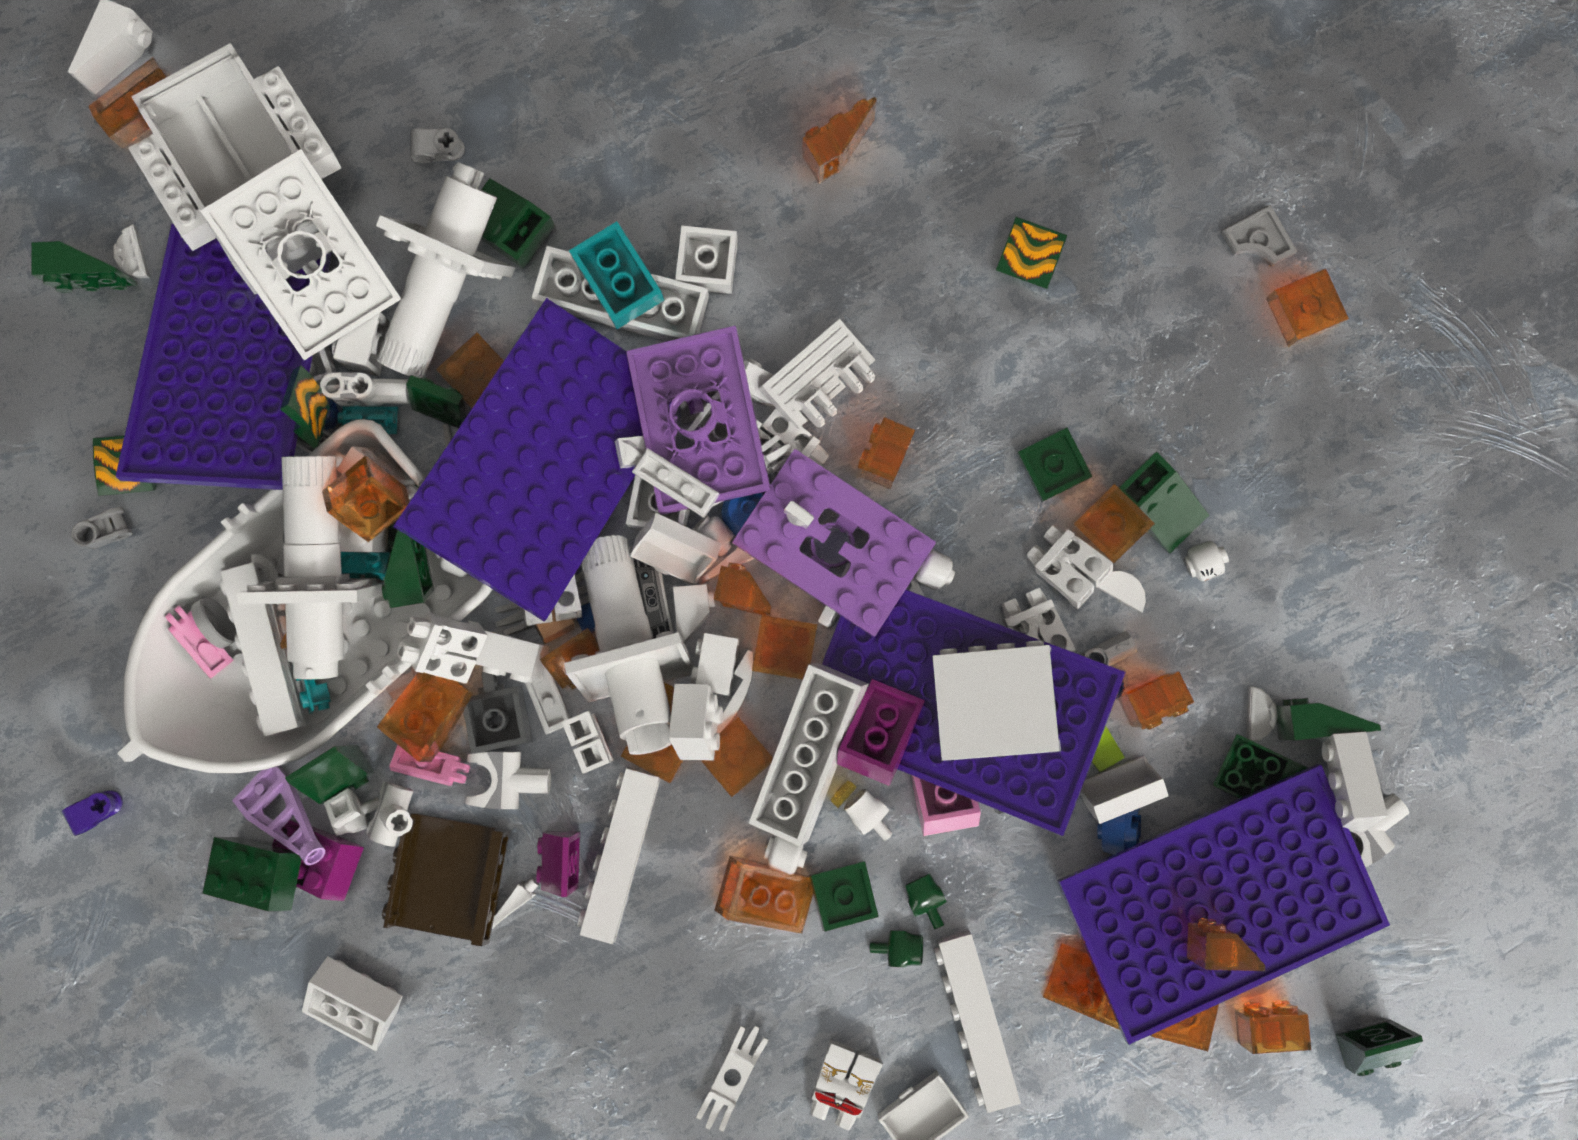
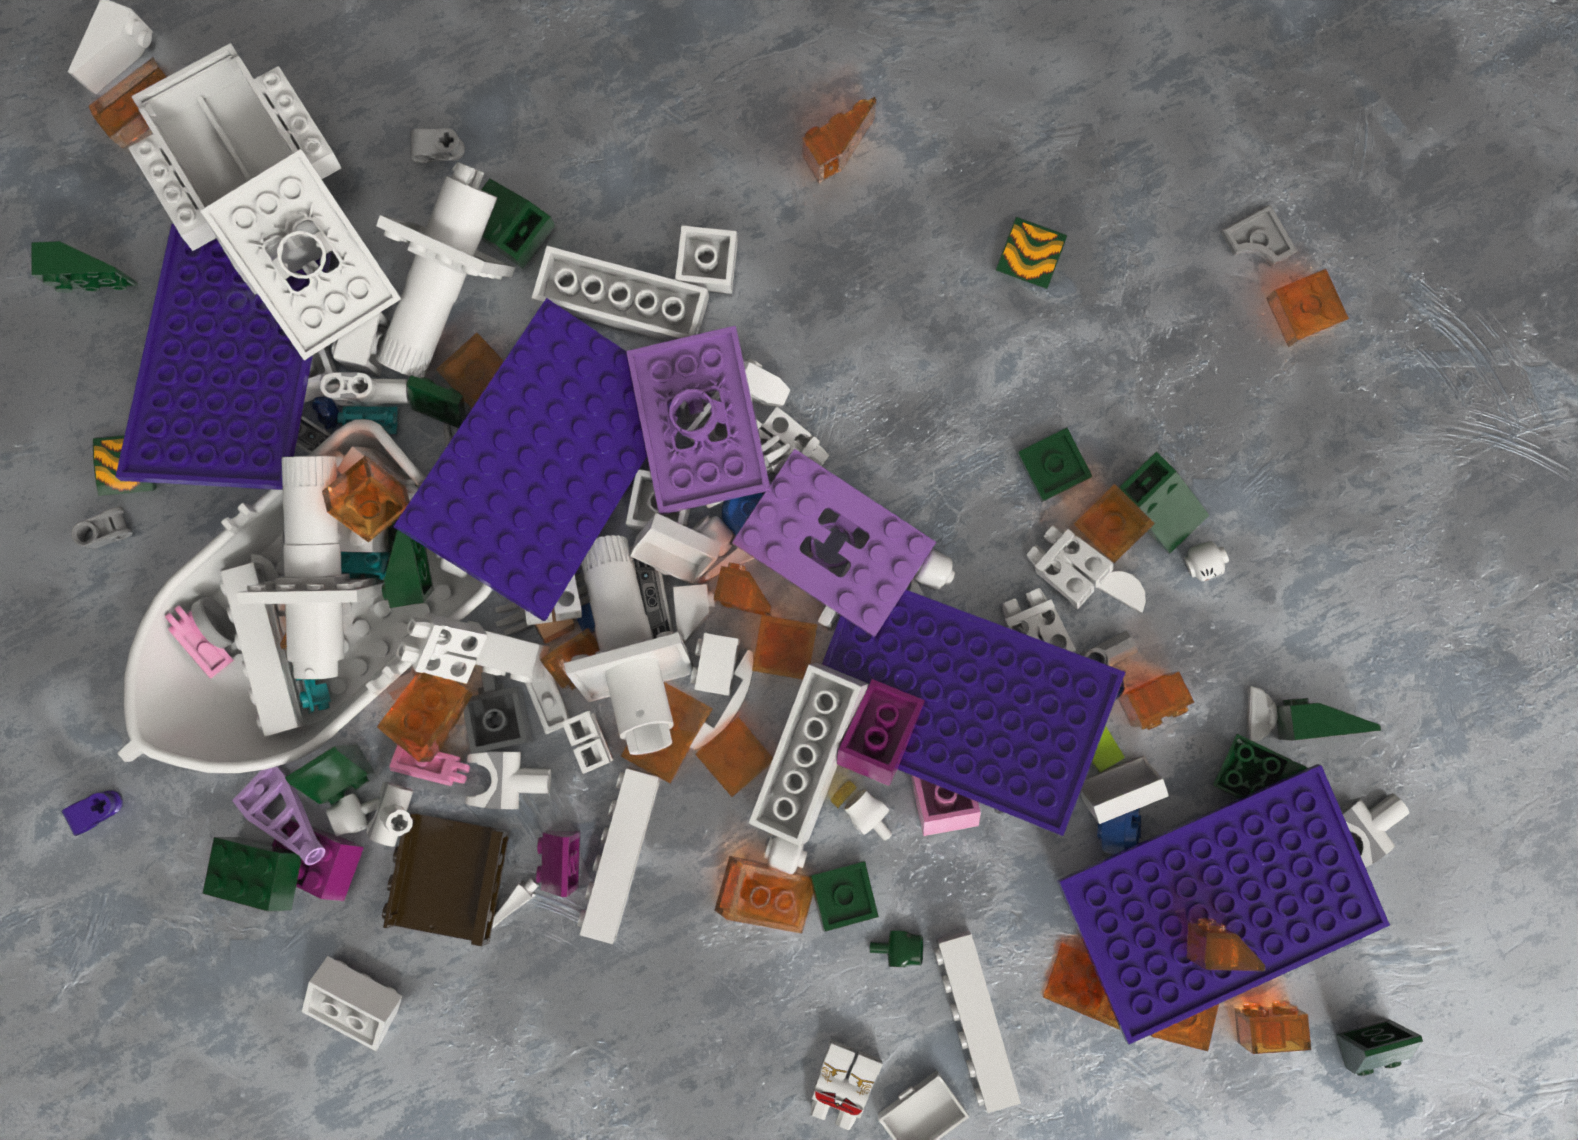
white tile [113,224,150,279] -> none
slope [280,365,330,448] -> none
white tile [324,788,362,829] -> none
teal brick [569,221,664,329] -> none
white tile [615,436,646,468] -> none
white tile [632,448,720,518] -> none
white brick [668,684,723,760] -> none
white piece [696,1026,768,1132] -> none
white hinge [759,319,875,429] -> none
white tile [784,501,814,529] -> none
clear orange brick [857,417,915,489] -> none
dark green piece [904,874,947,930] -> none
white panel [933,641,1061,761] -> none
white slope [1322,732,1388,832] -> none

